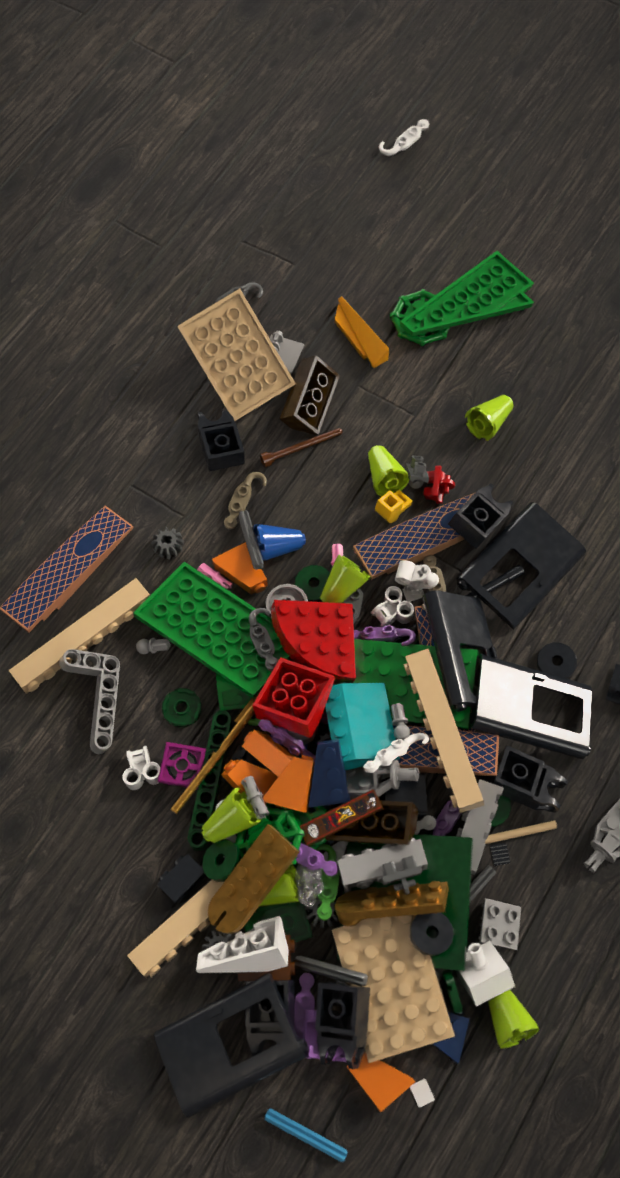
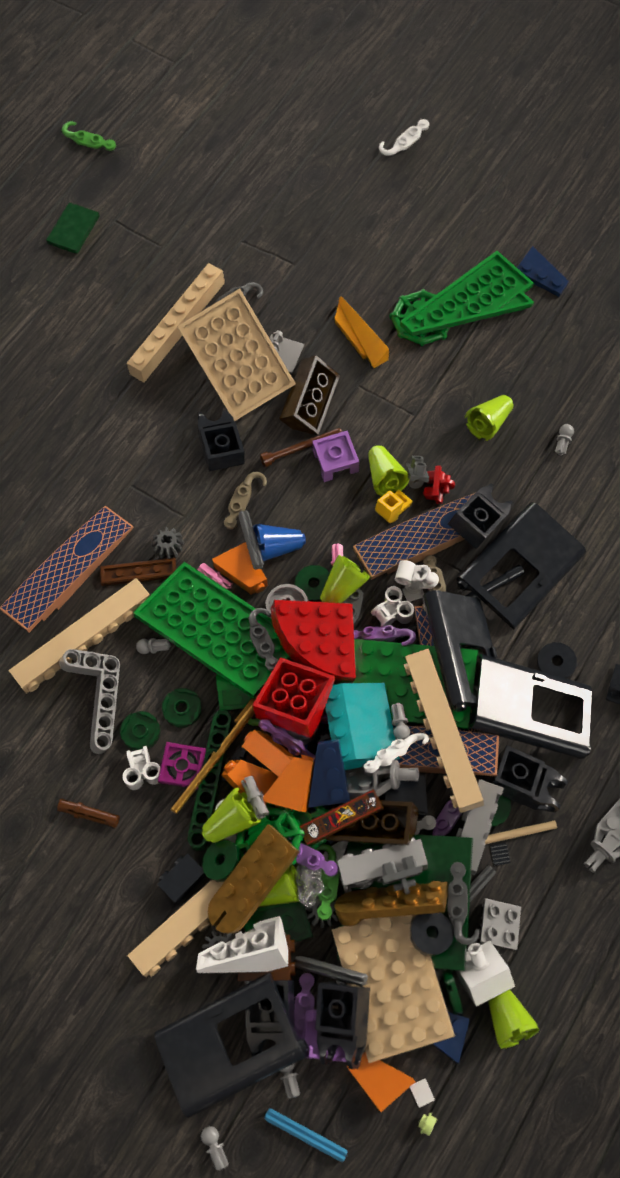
none -> dark green tile [46,202,100,254]
none -> reddish brown pin [57,798,120,828]
none -> bright green piece [62,121,116,151]
none -> reddish brown tile [100,558,177,586]
none -> dark green tile [120,711,160,750]
none -> tan brick [127,263,224,382]
none -> light grey axle [201,1126,228,1171]
none -> light grey axle [280,1063,300,1098]
none -> medium lavender panel [312,431,359,482]
none -> yellowish green plate [418,1113,437,1136]
none -> dark grey piece [448,862,479,945]
none -> dark blue wing [517,246,569,297]
none -> light grey axle [555,424,574,455]

